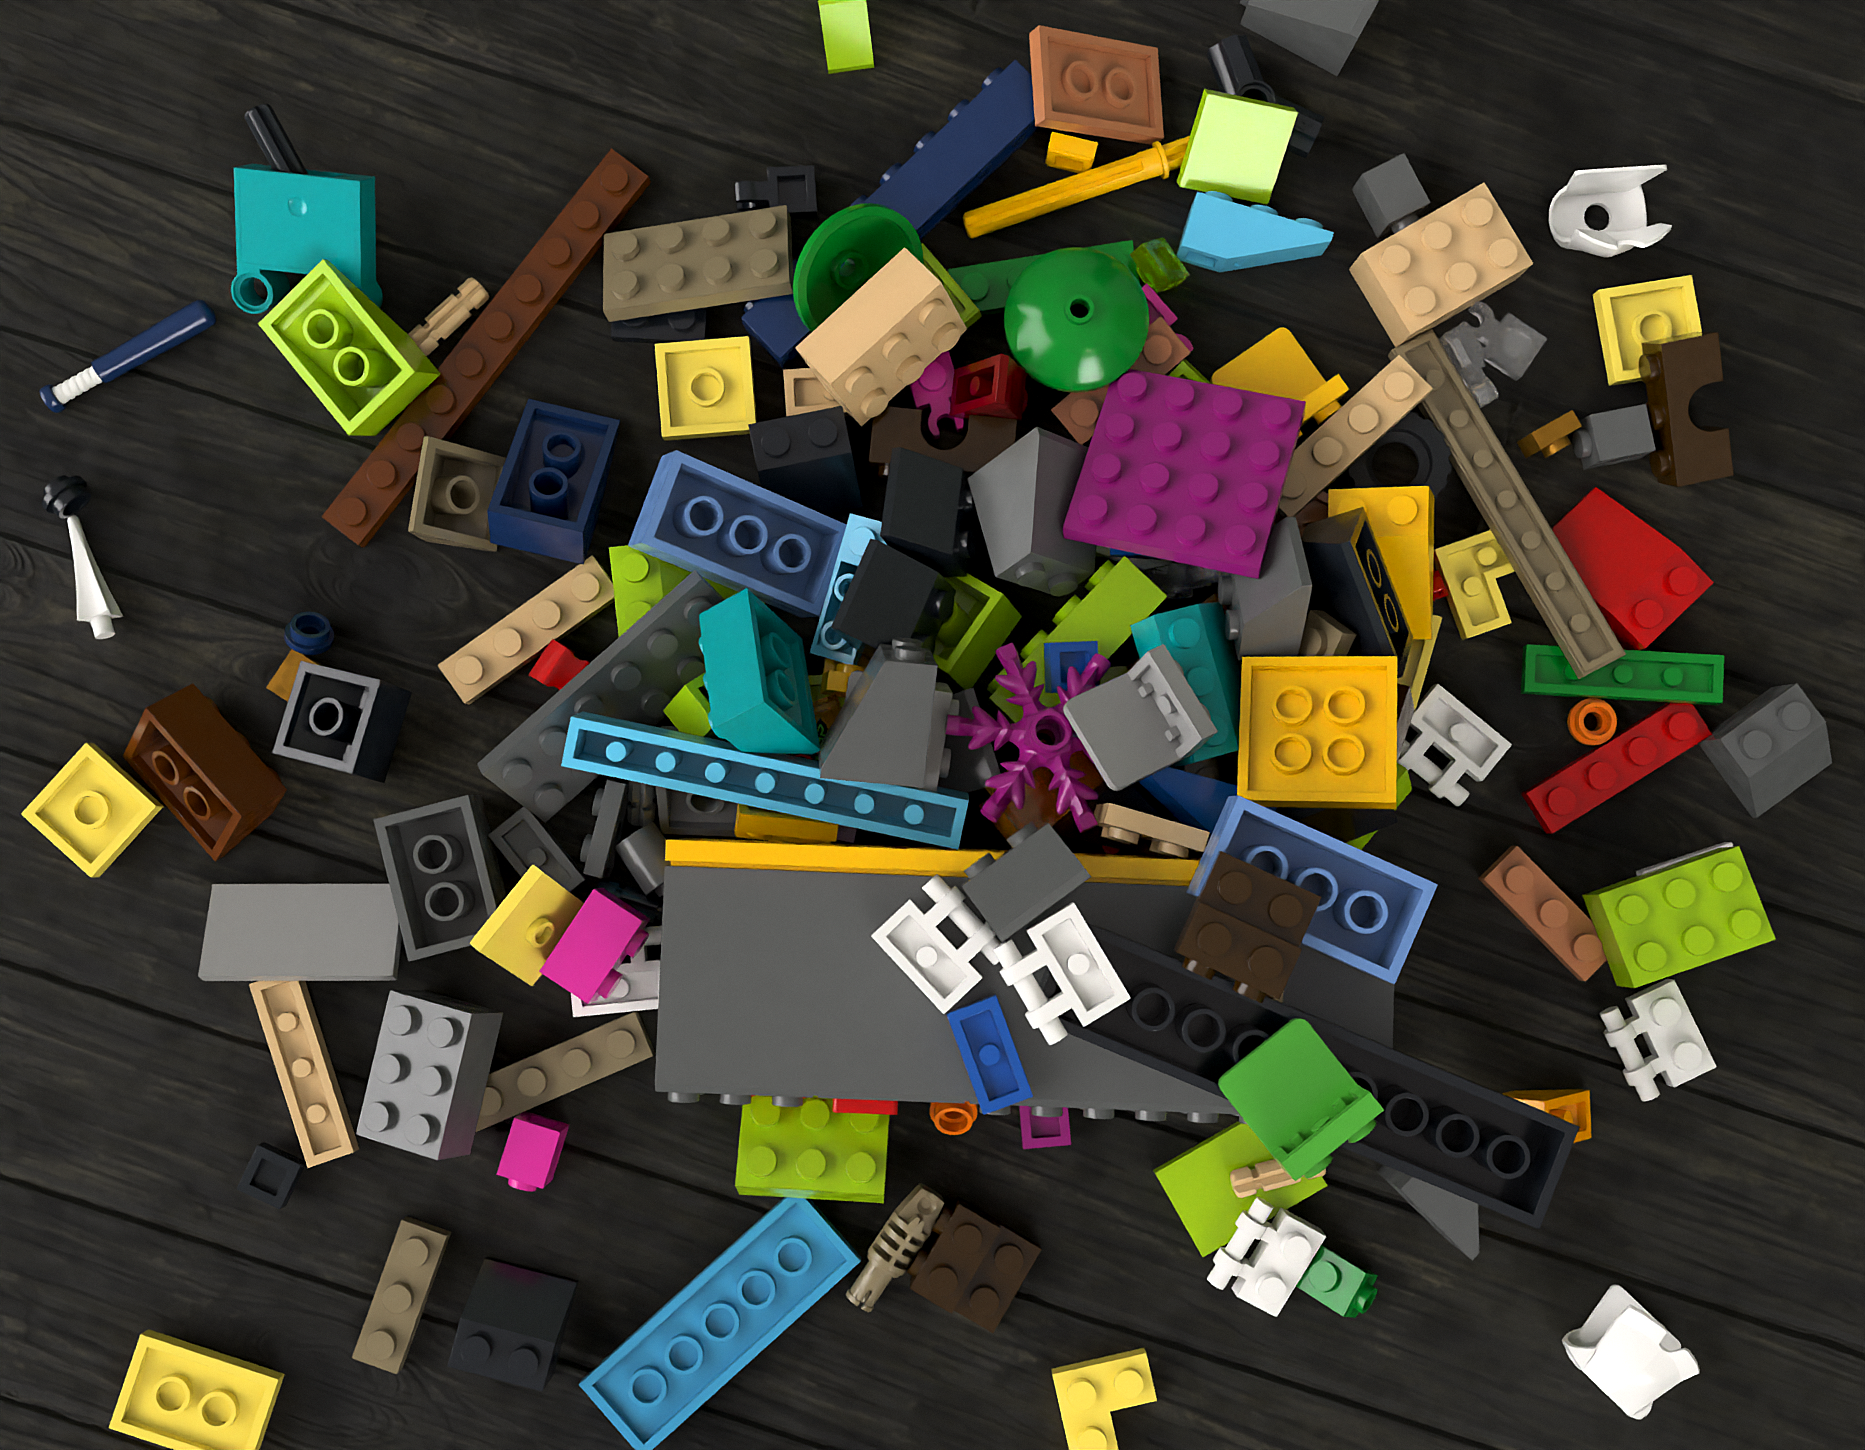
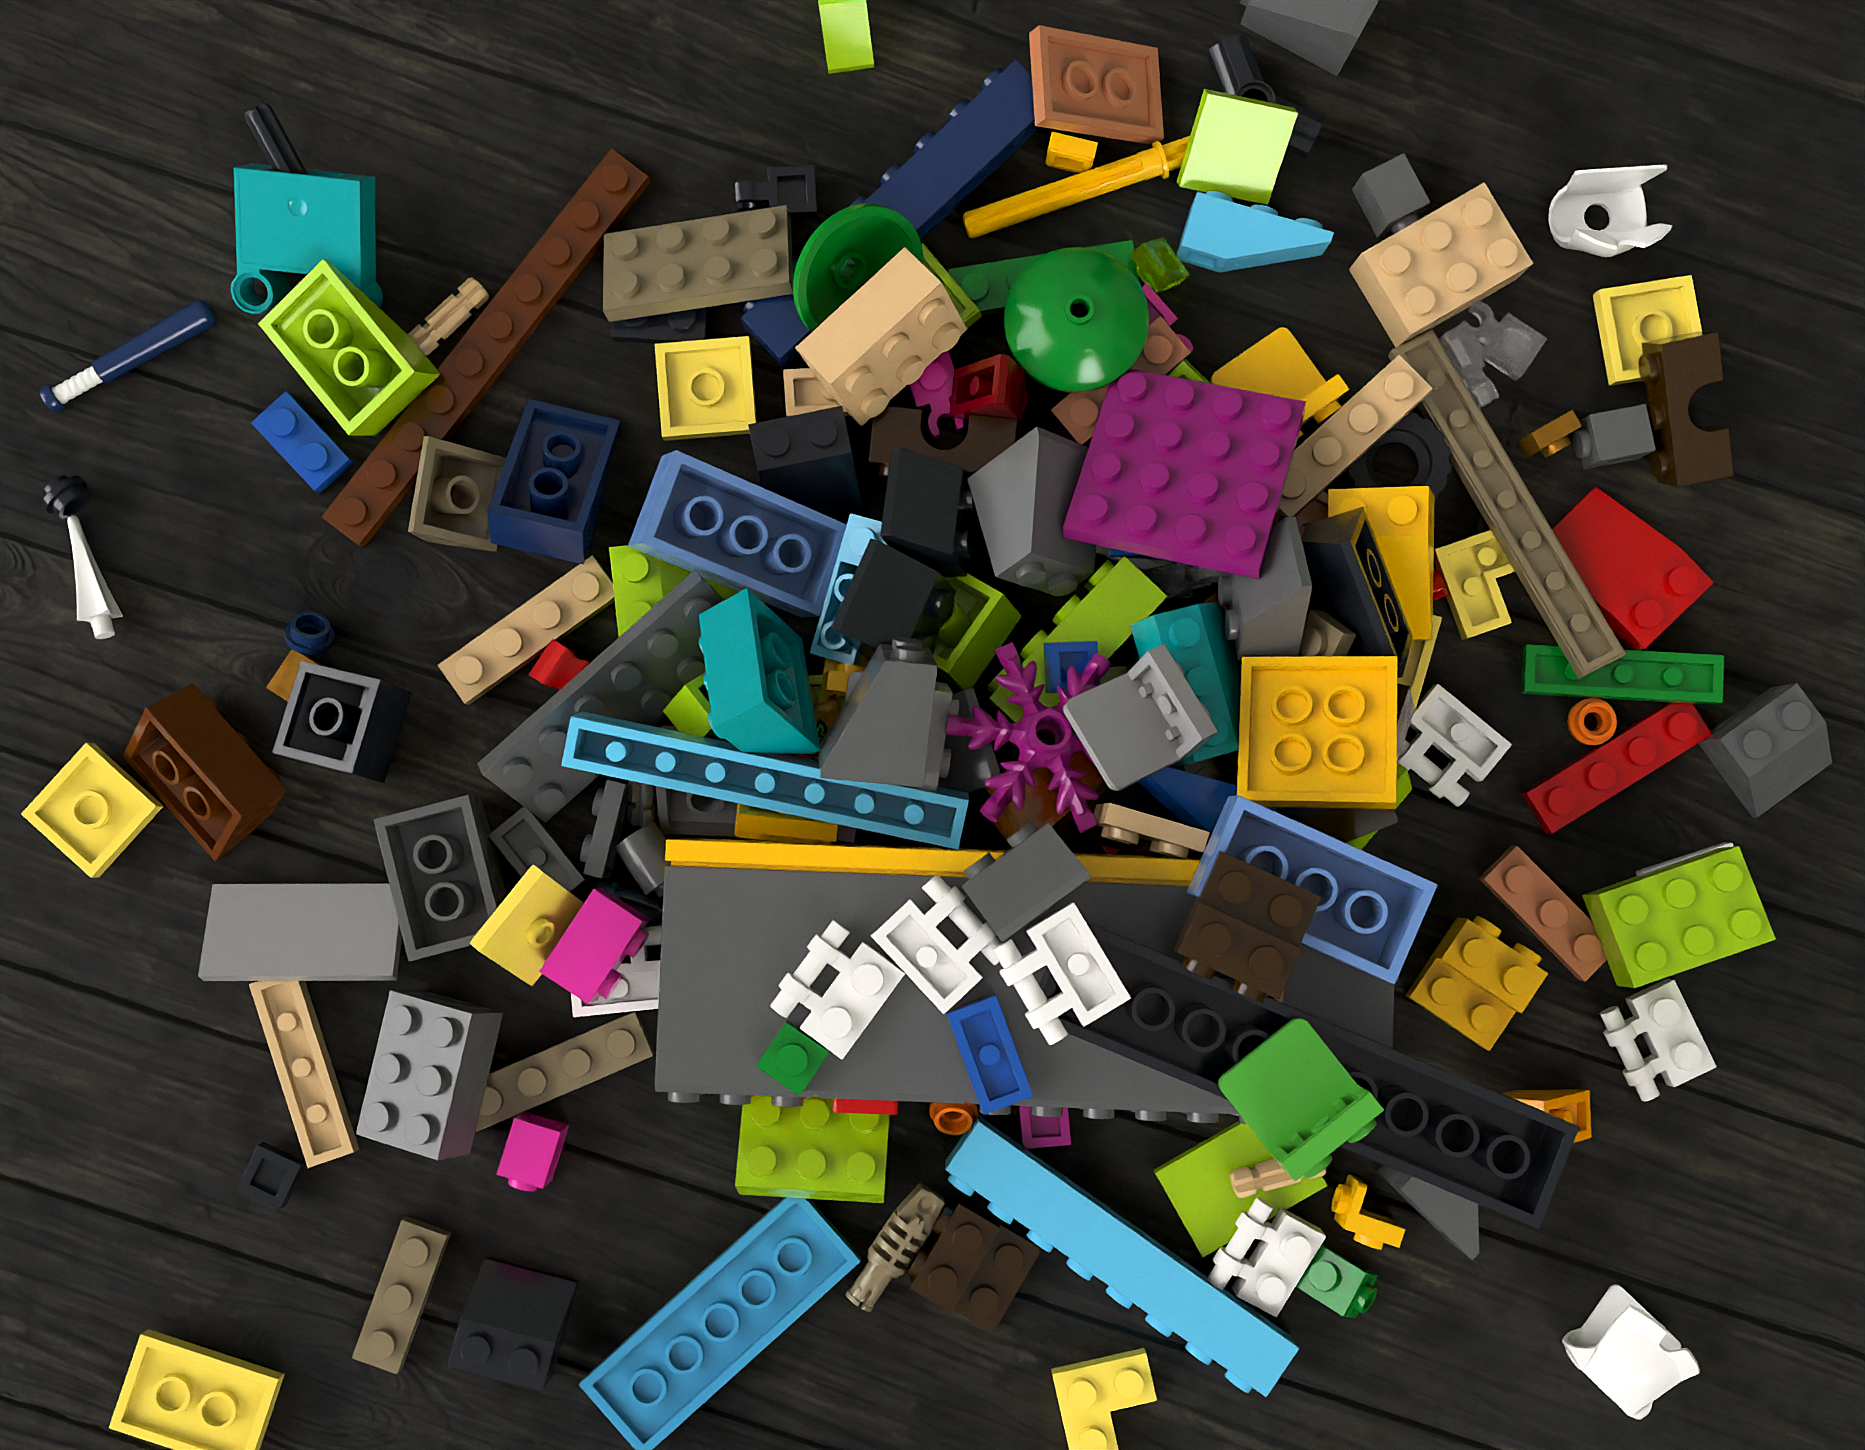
none -> blue plate [251,391,355,494]
none -> green plate [756,1020,830,1096]
none -> white plate [770,920,905,1059]
none -> medium azure brick [945,1114,1300,1397]
none -> yellow bracket [1331,1174,1405,1250]
none -> yellow plate [1405,916,1548,1051]

